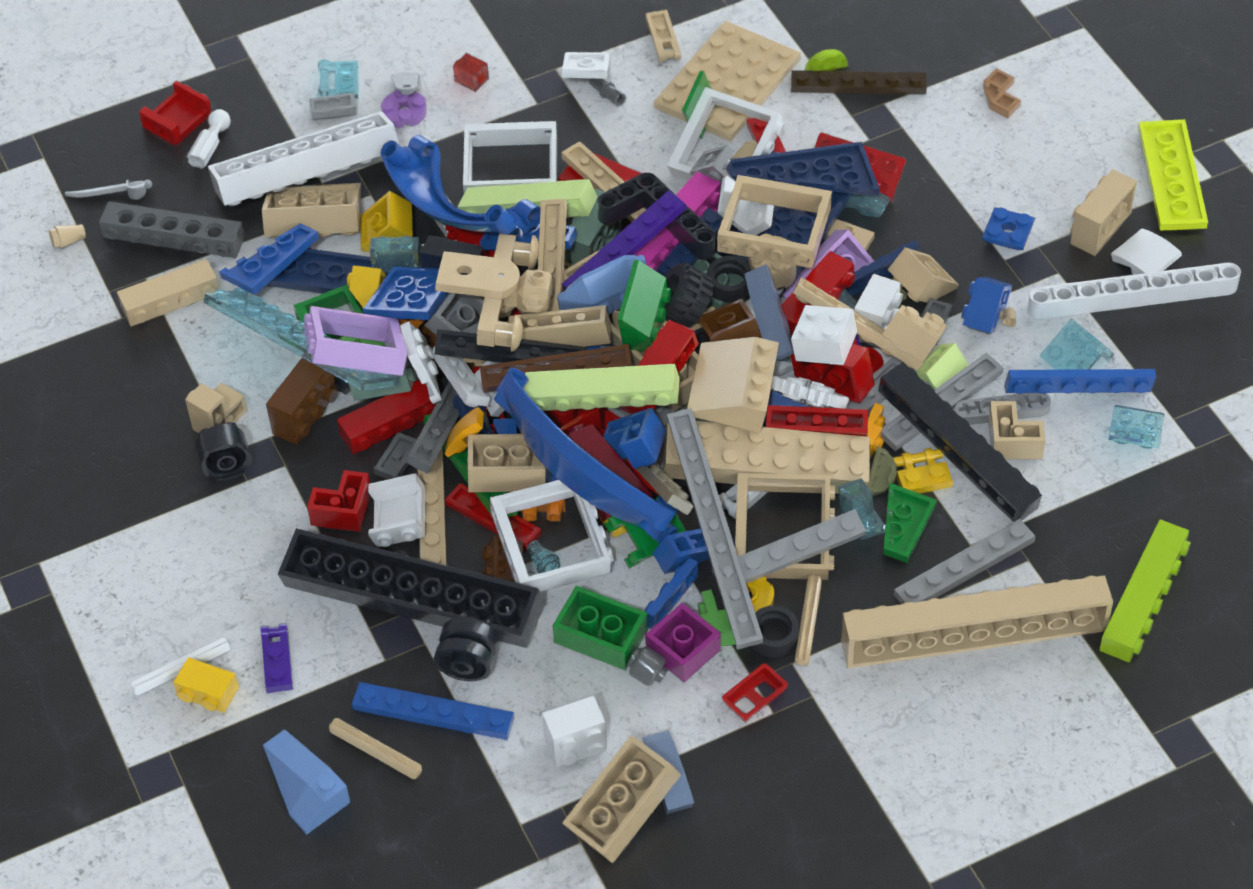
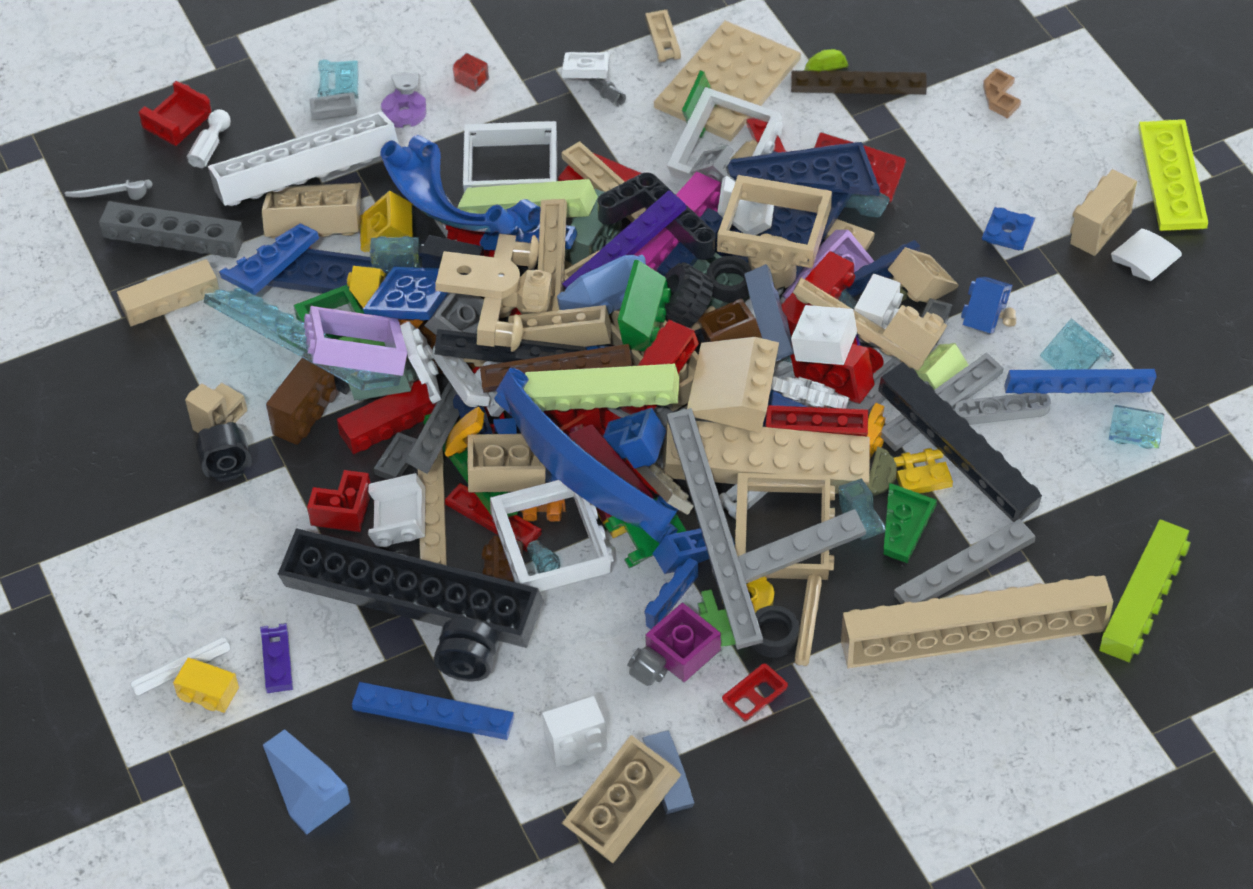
tan cone [49,224,86,249] -> none
tan axle [329,718,422,779] -> none
green brick [552,586,648,670] -> none
tan brick [988,401,1046,460] -> none
white beam [1027,263,1241,319] -> none

